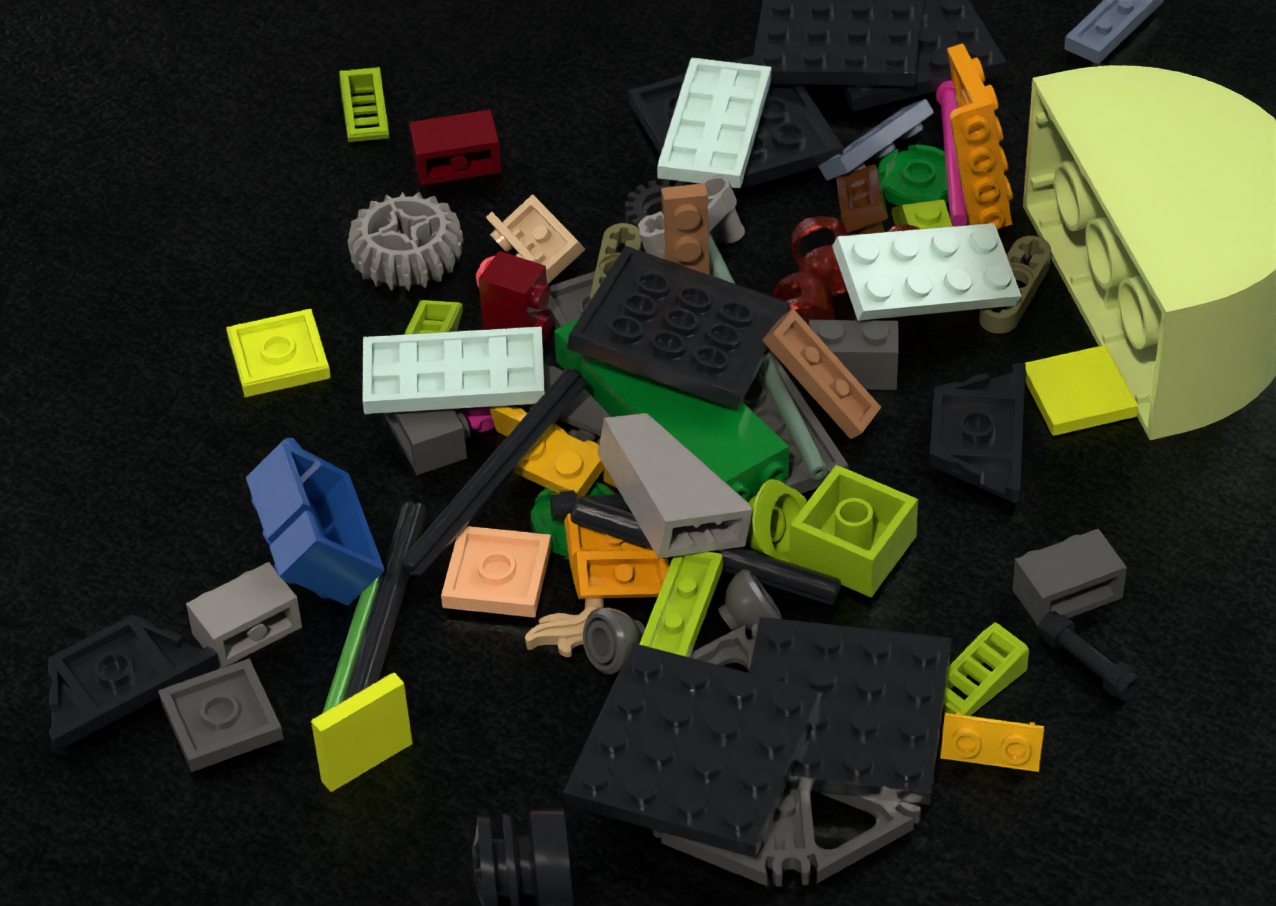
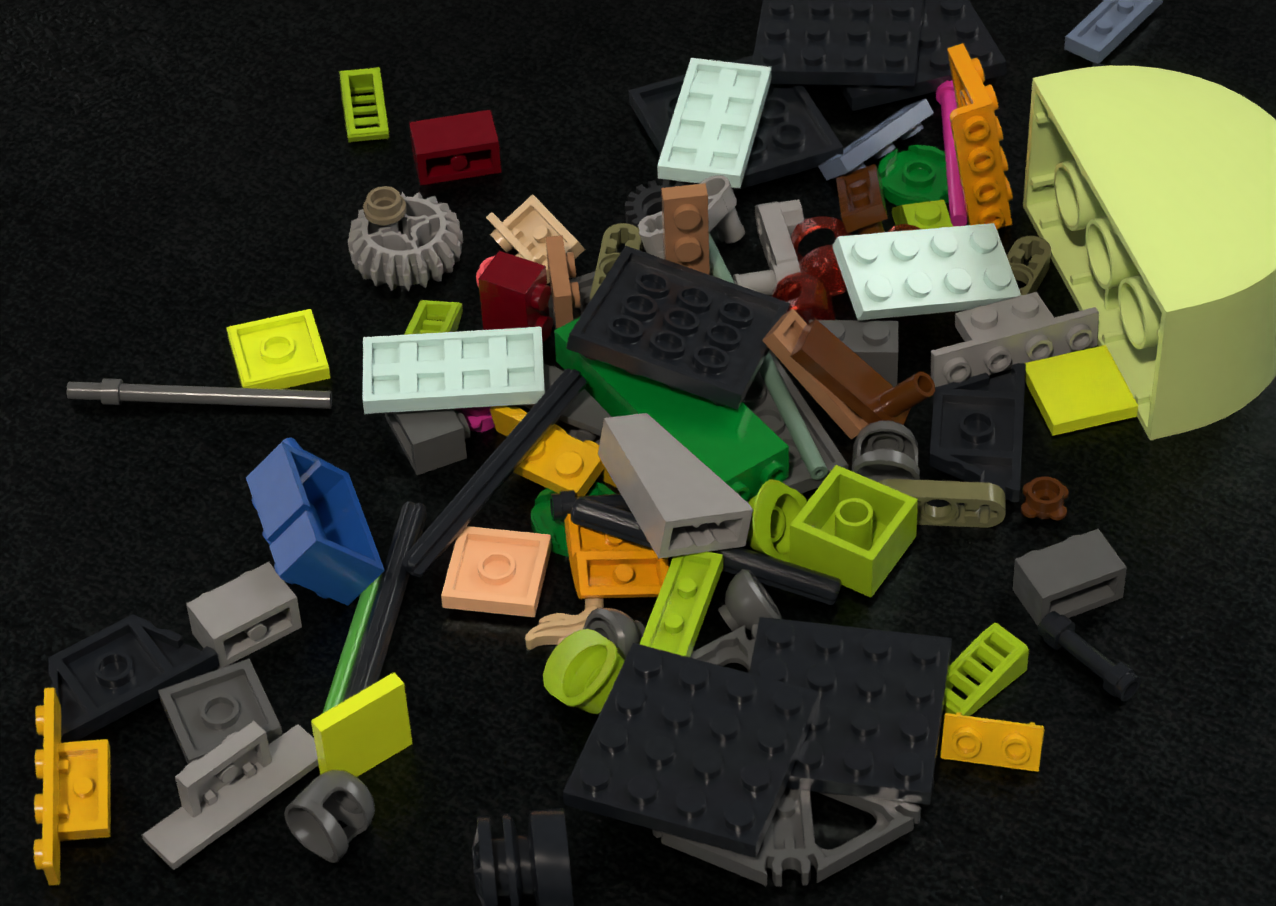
none -> yellow bracket [34,687,110,886]
none -> dark grey bar [67,378,332,409]
none -> light grey bracket [142,721,319,870]
none -> dark grey helmet [284,770,375,863]
none -> dark tan plate [363,186,406,225]
none -> lime piece [543,629,625,714]
none -> medium nougat plate [546,235,581,328]
none -> light grey beam [733,199,805,299]
none -> reddish brown piece [790,319,935,425]
none -> dark grey helmet [852,420,920,482]
none -> olive beam [879,479,1006,528]
none -> light grey bracket [931,292,1099,387]
none -> reddish brown plate [1021,476,1069,520]

